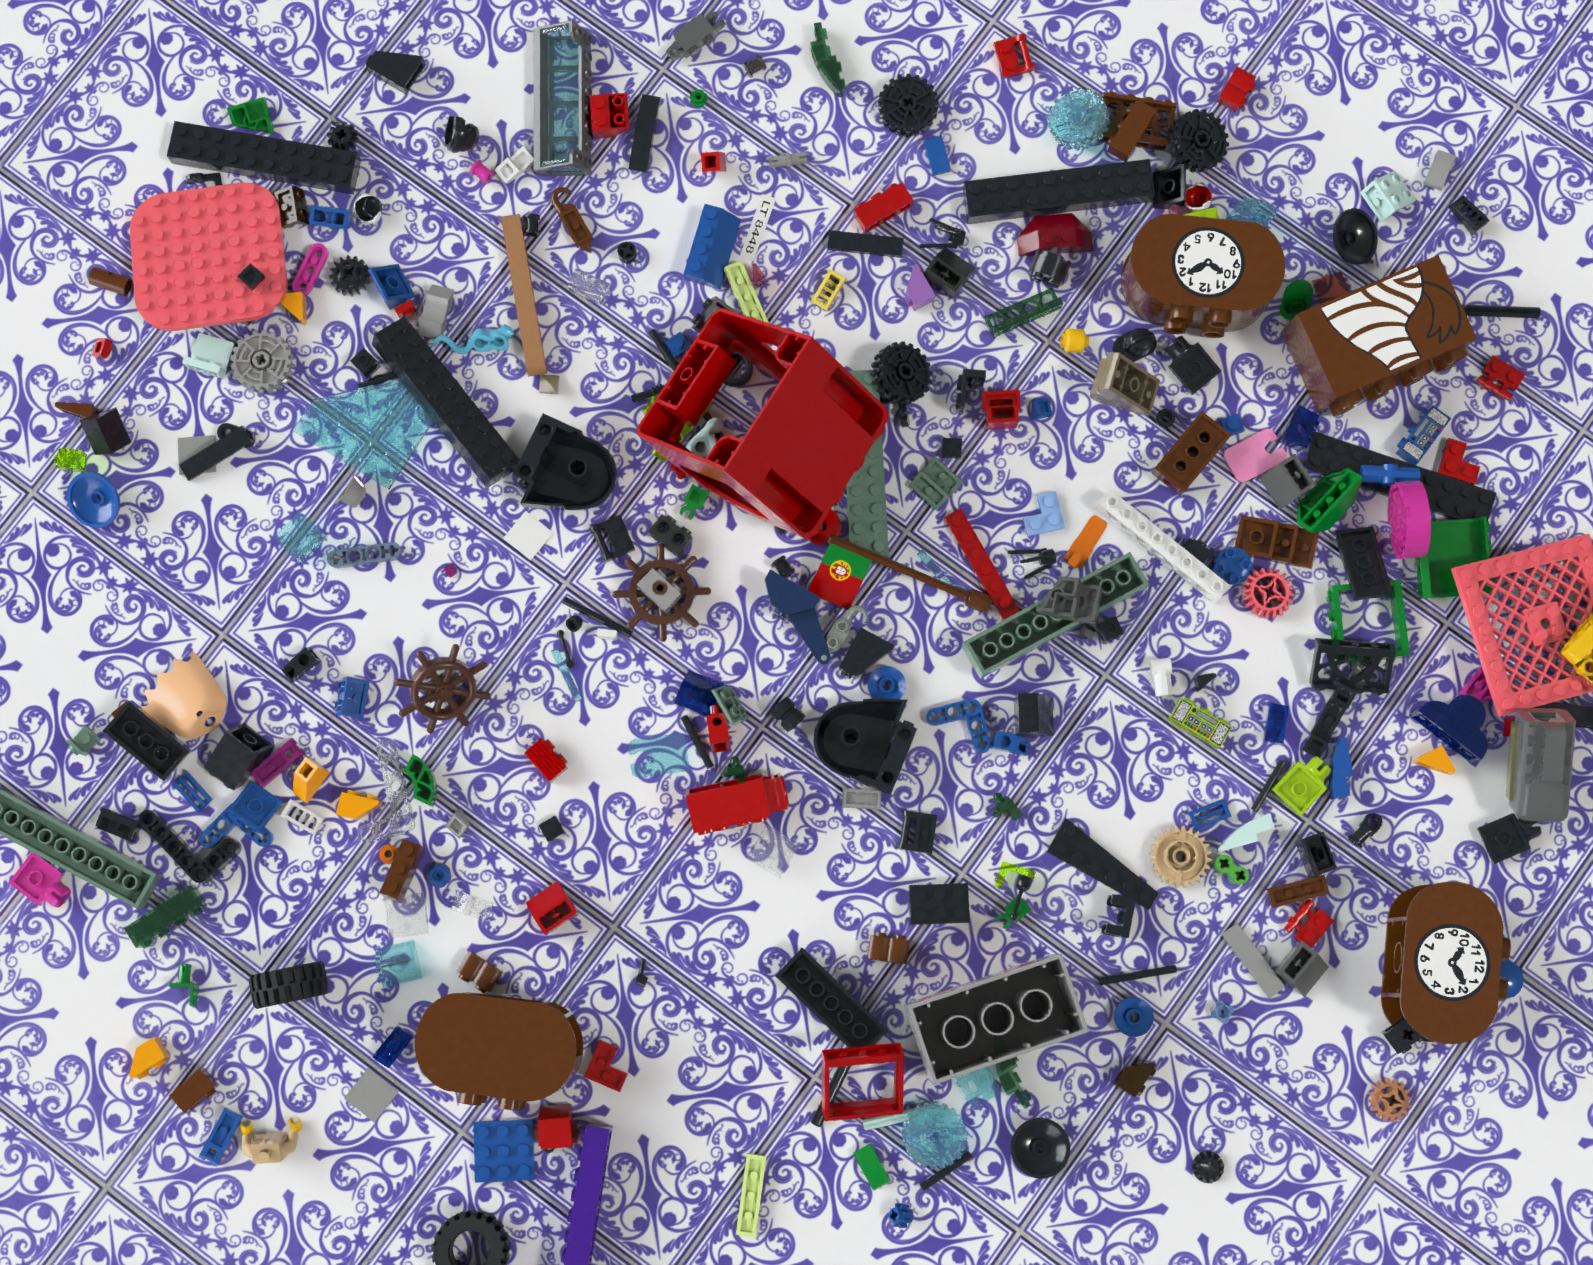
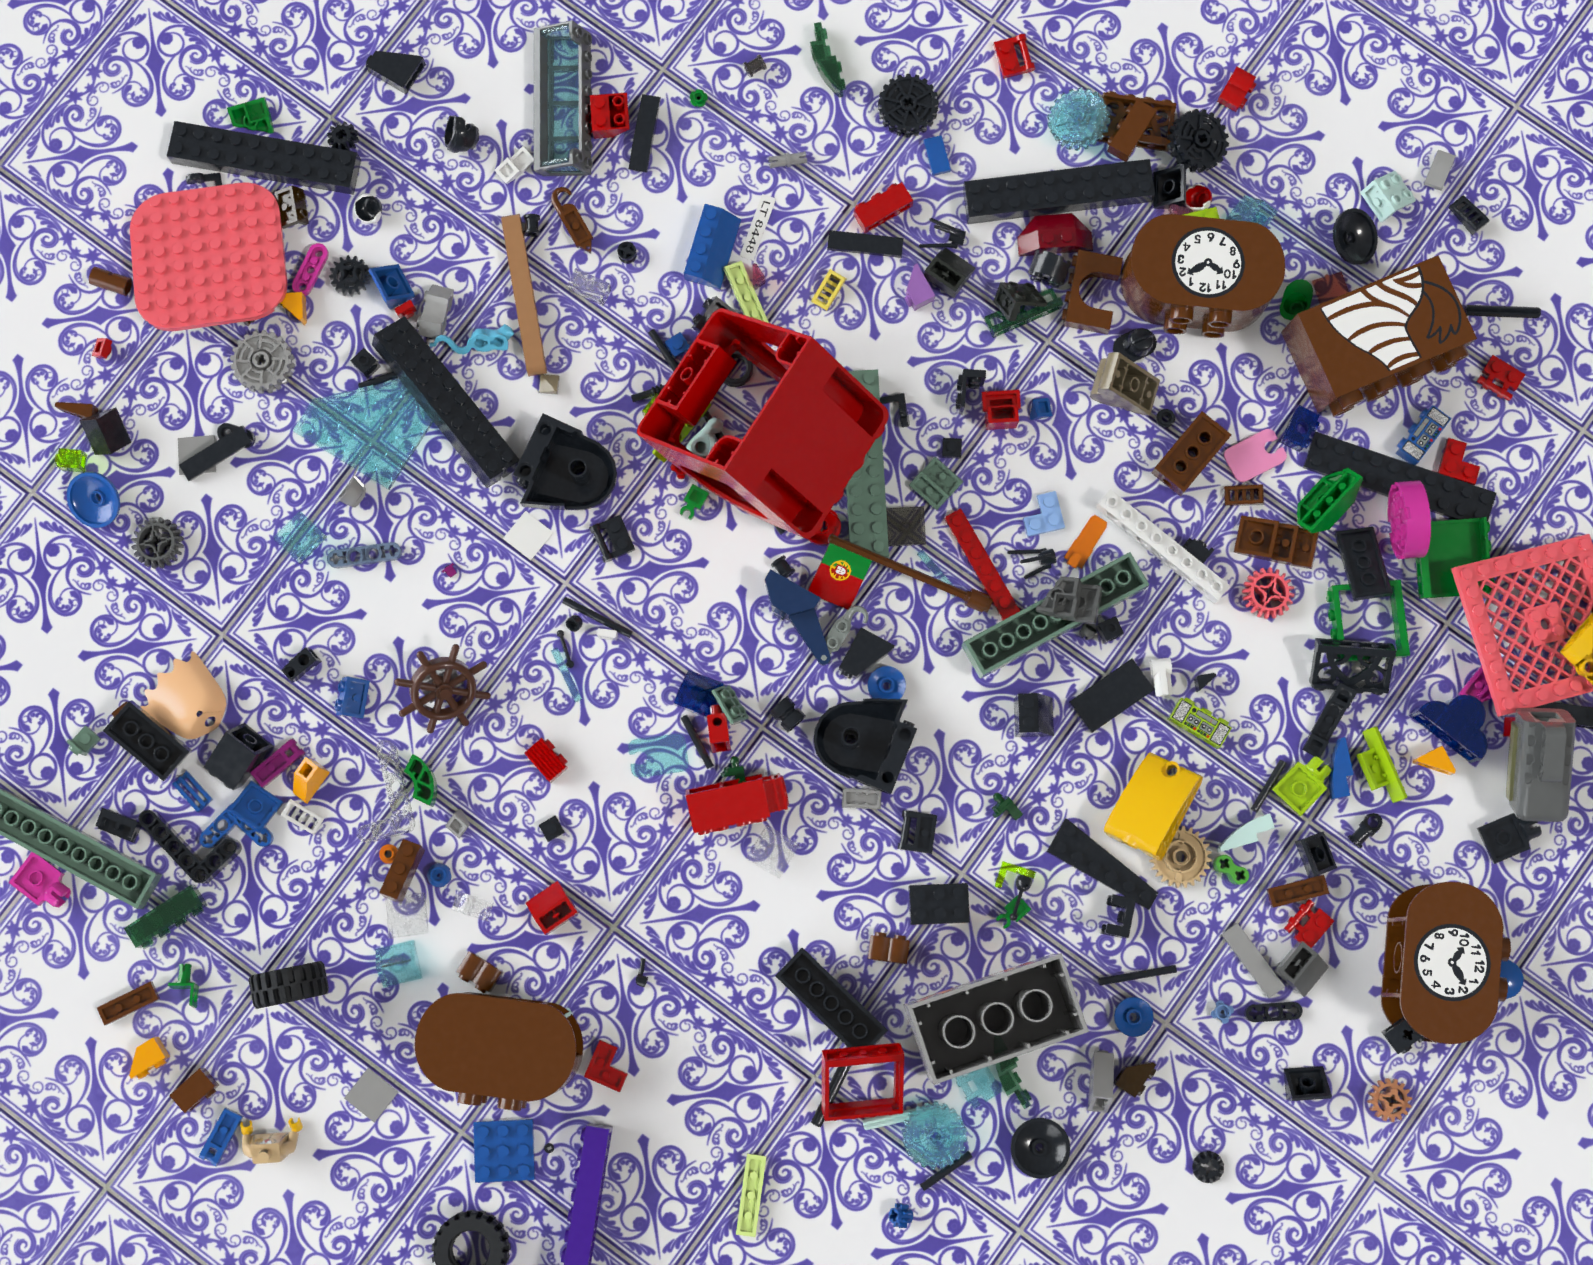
light aqua bracket [182,333,235,379] -> none
black plate [237,263,265,291] -> none
blue brick [309,205,352,229] -> none
light orange slope [336,790,382,820] -> none
clear blue plate [372,1025,413,1068] -> none
dark pink bush [470,160,495,184] -> none
red plate [537,1104,578,1149] -> none
reddish brown brick [612,544,711,642] -> none
pearl dark grey brick [648,514,693,557] -> none
dark grey hinge [666,12,726,61] -> none
red brick [701,151,727,173] -> none
green slope [854,1143,891,1191] -> none
black piece [871,341,932,406] -> none
blue beam [926,699,991,754] -> none
blue leg [990,730,1030,756] -> none
yellow head [1060,328,1089,353] -> none
black plate [1165,336,1222,396] -> none
blue tile [1188,799,1232,831] -> none
blue dish [1213,547,1252,585] -> none
blue plate [1220,413,1245,437] -> none
dark grey slope [1259,454,1316,510] -> none
clear blue plate [1263,703,1289,745] -> none
blue piece [1359,464,1420,486] -> none
none -> reddish brown plate [97,981,160,1026]
none -> dark grey gear [131,517,184,569]
none -> clear smoke plate [886,506,926,547]
none -> pearl dark grey bracket [993,281,1048,321]
none -> reddish brown arch [1061,250,1123,335]
none -> black tile [1069,658,1155,733]
none -> light grey slope [1087,1050,1114,1113]
none -> yellow panel [1104,752,1203,861]
none -> reddish brown slope [1224,484,1264,506]
none -> black beam [1244,1002,1303,1022]
none -> black slope [1284,1066,1332,1101]
none -> lime bracket [1356,726,1407,803]

